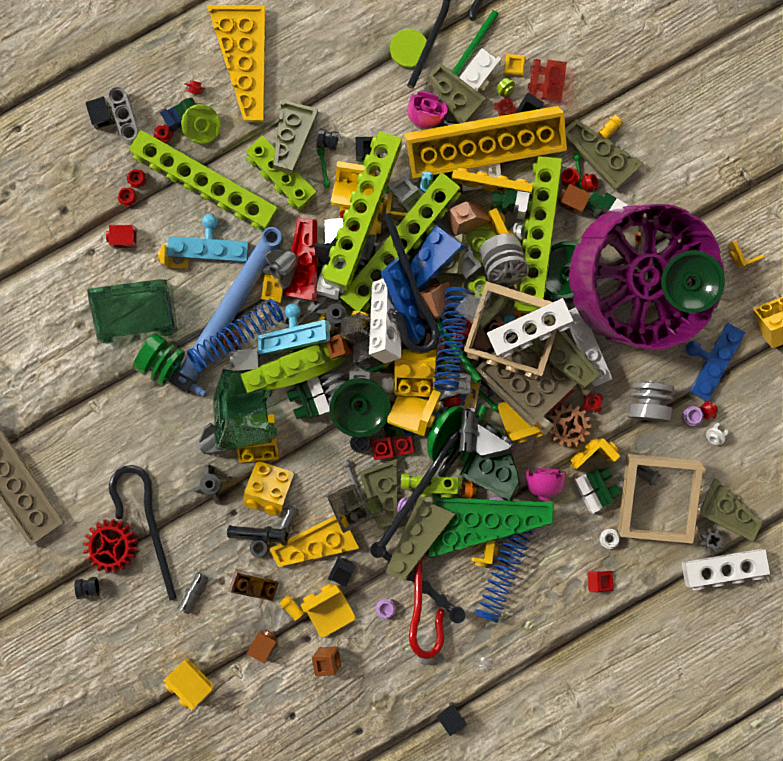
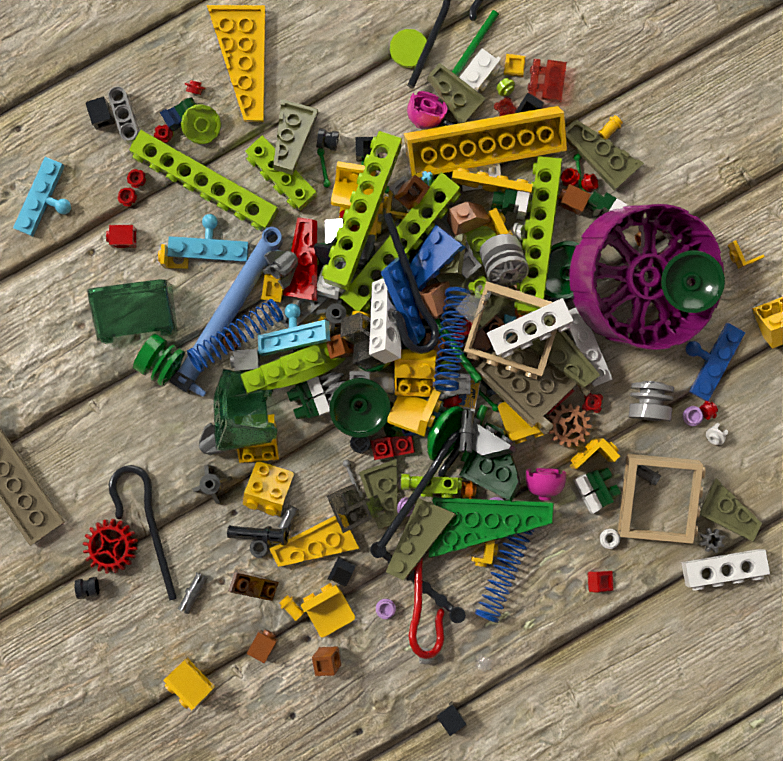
none -> medium azure plate [13,157,71,237]
none -> reddish brown window [394,175,430,210]

